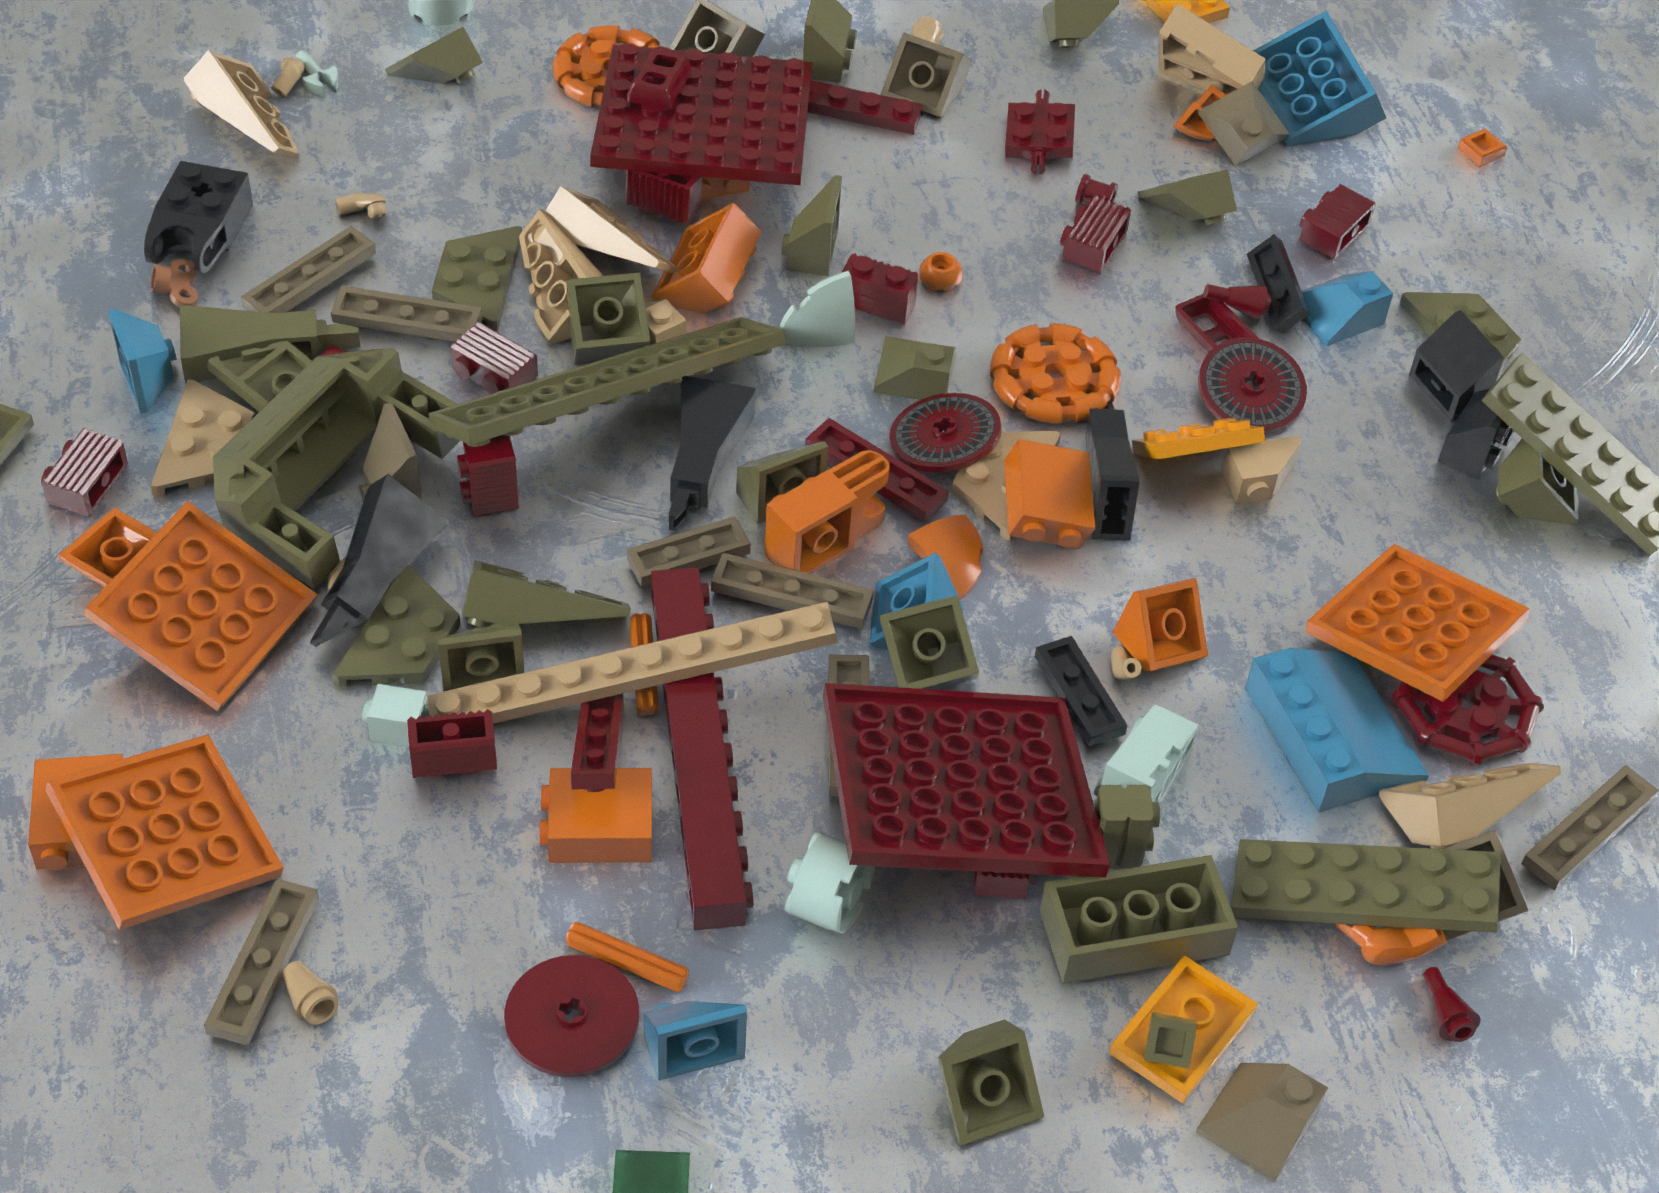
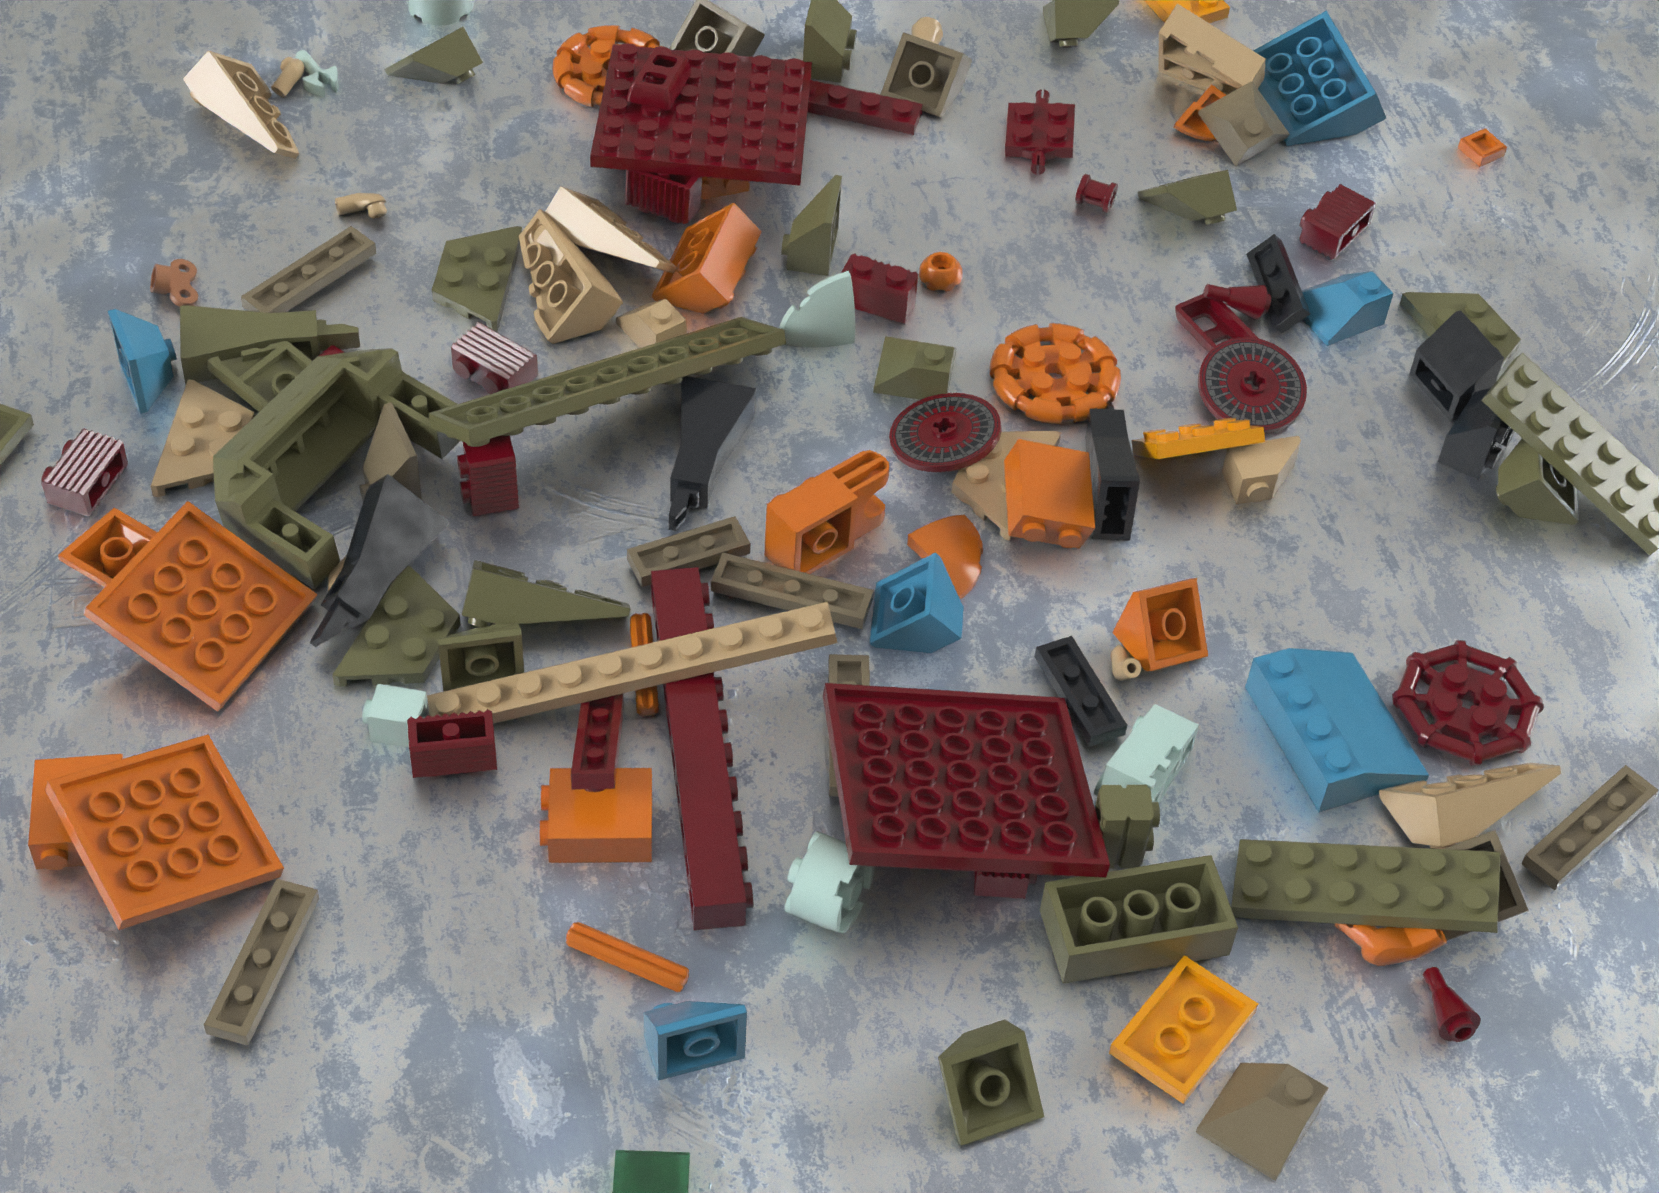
black brick [144,161,253,273] -> none
tan cone [280,961,339,1025] -> none
dark tan plate [330,285,483,342] -> none
dark red piece [504,955,639,1077] -> none
olive slope [566,272,650,364] -> none
olive slope [736,441,828,524] -> none
dark red plate [805,418,949,522] -> none
olive slope [879,595,979,690] -> none
dark red brick [1060,195,1131,273] -> none
olive plate [1144,1012,1197,1068] -> none
orange plate [1306,544,1530,702] -> none

